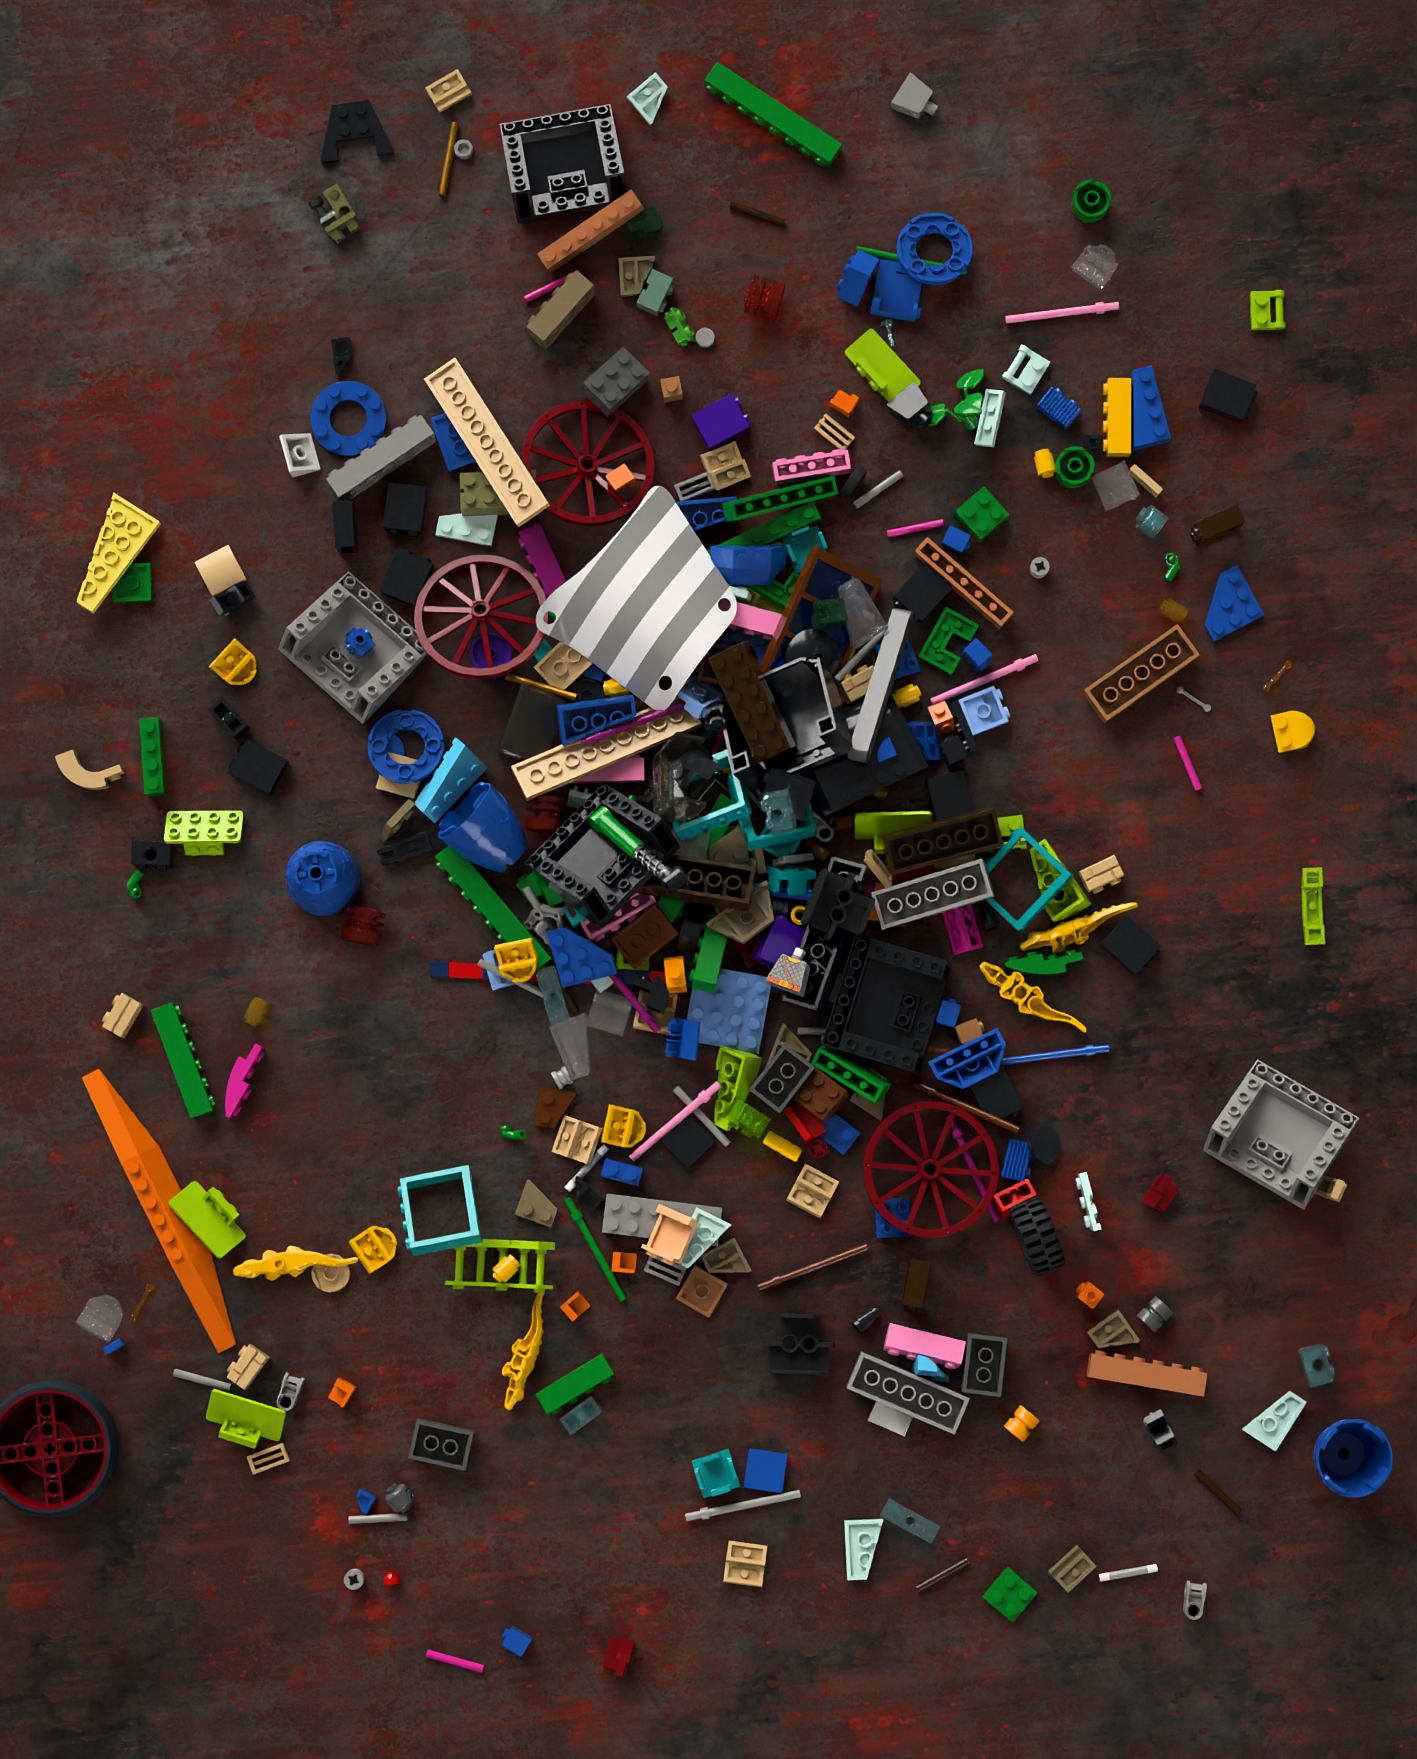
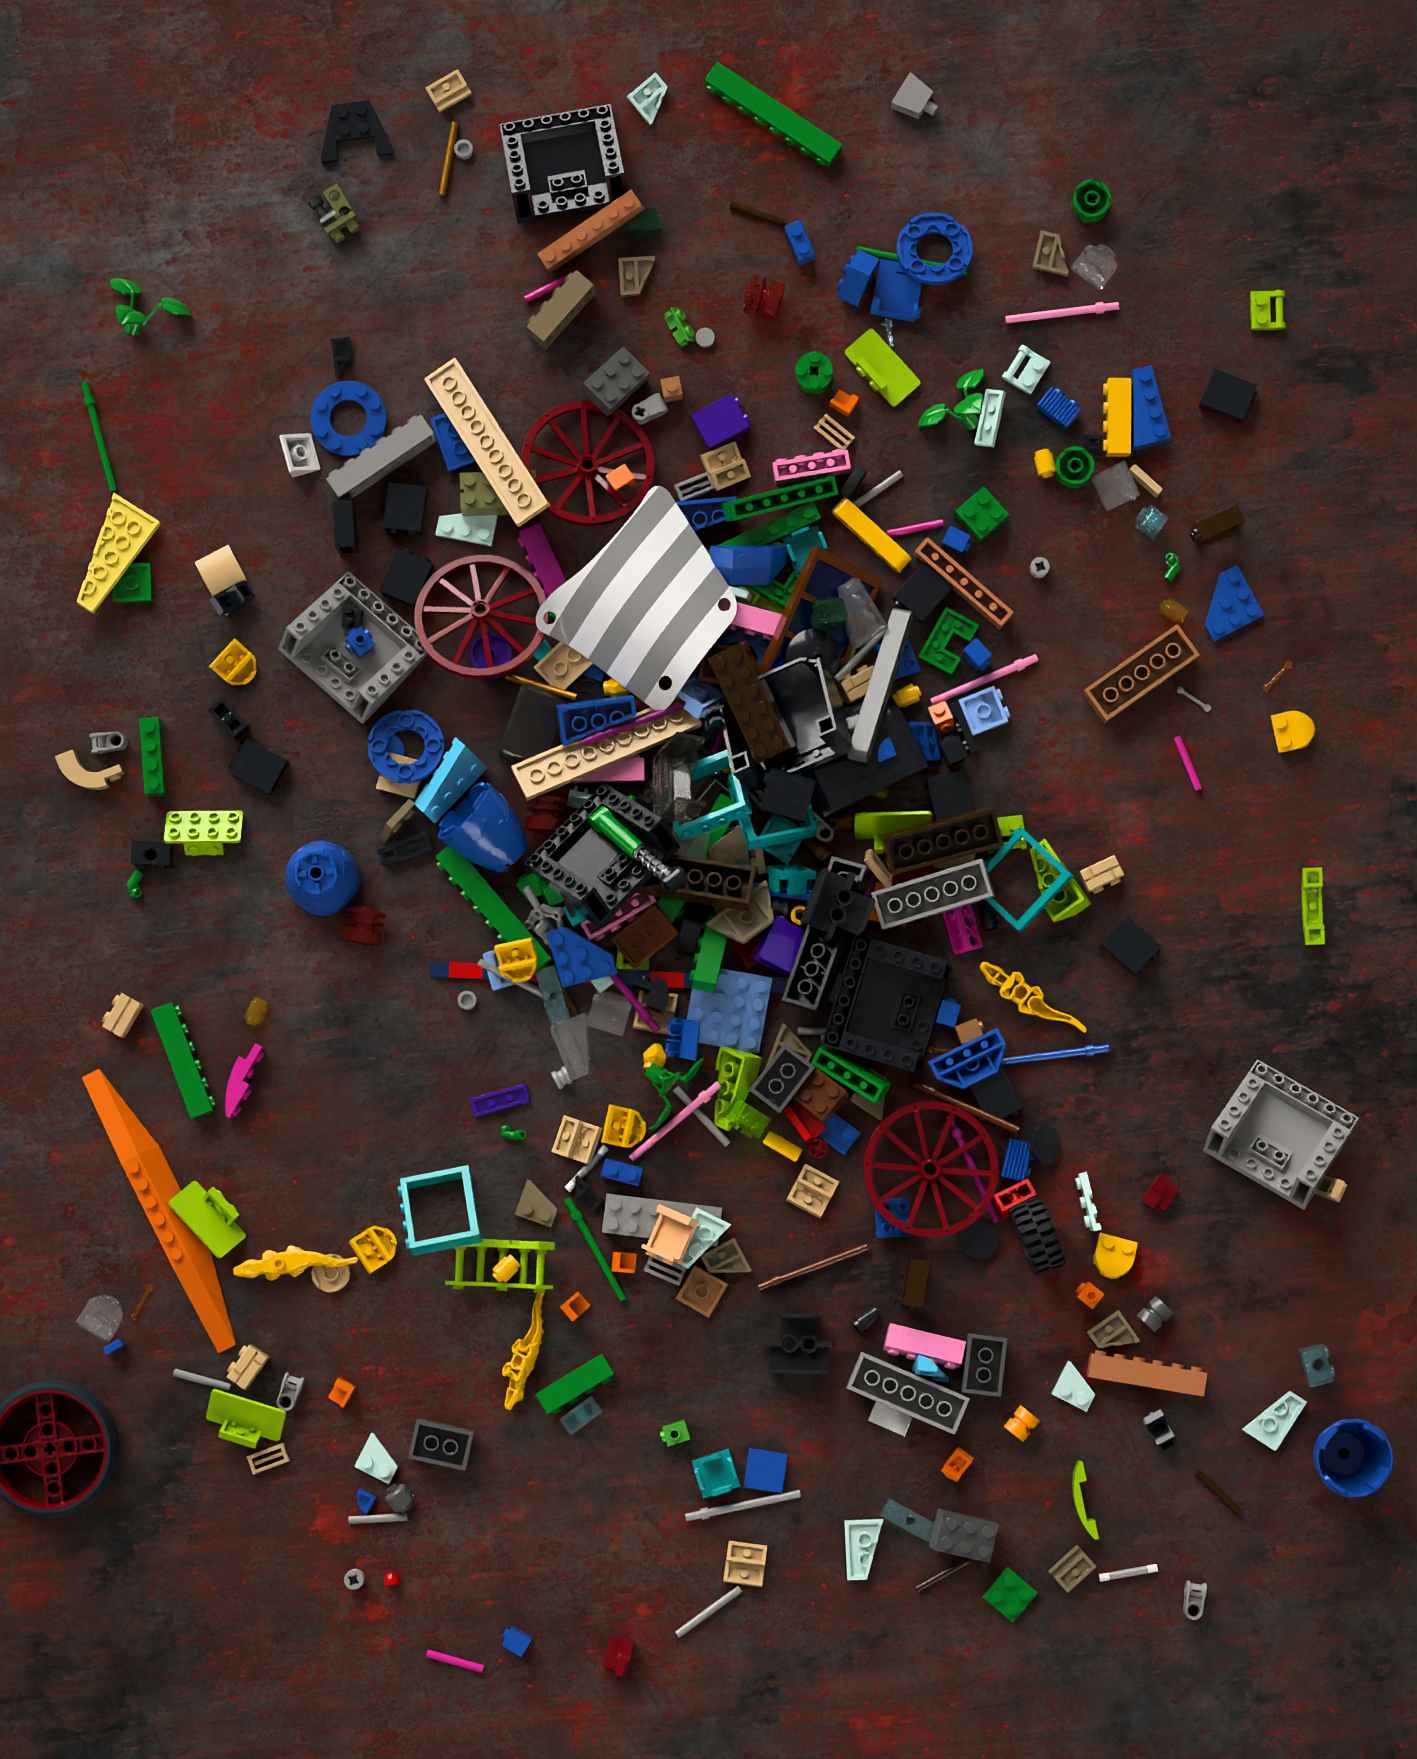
reddish brown wing [535,1087,577,1128] -> none
sand green brick [637,269,675,317] -> none
black tile [661,1115,715,1168] -> none
light orange torso [664,956,688,994] -> none
black brick [675,750,719,789] -> none
clear light blue brick [761,789,797,835] -> none
torso [766,947,810,997] -> none
light grey tile [772,853,814,867] -> none
torso [886,382,933,428] -> none
green slope [1004,949,1083,975] -> none
yellow animal [1020,902,1138,954] -> none
none -> green bar [81,382,117,493]
none -> light grey piece [89,732,128,754]
none -> green plant [109,278,192,335]
none -> black tile [341,609,364,630]
none -> light aqua wing [354,1432,398,1484]
none -> light grey tile [457,991,477,1010]
none -> dark purple tile [470,1083,531,1117]
none -> light grey piece [631,393,669,425]
none -> yellow rock [643,1043,667,1070]
none -> green plant [644,1054,704,1131]
none -> bright green brick [660,1419,690,1446]
none -> light grey bar [675,1585,743,1638]
none -> blue brick [784,220,815,266]
none -> green brick [795,351,833,394]
none -> yellow beam [831,497,912,574]
none -> dark grey brick [929,1508,999,1563]
none -> orange bracket [941,1447,974,1482]
none -> black tile [960,1220,999,1259]
none -> dark tan wing [1032,230,1069,276]
none -> light aqua wing [1051,1361,1095,1412]
none -> lime slope [1072,1460,1099,1540]
none -> yellow slope [1093,1233,1138,1279]

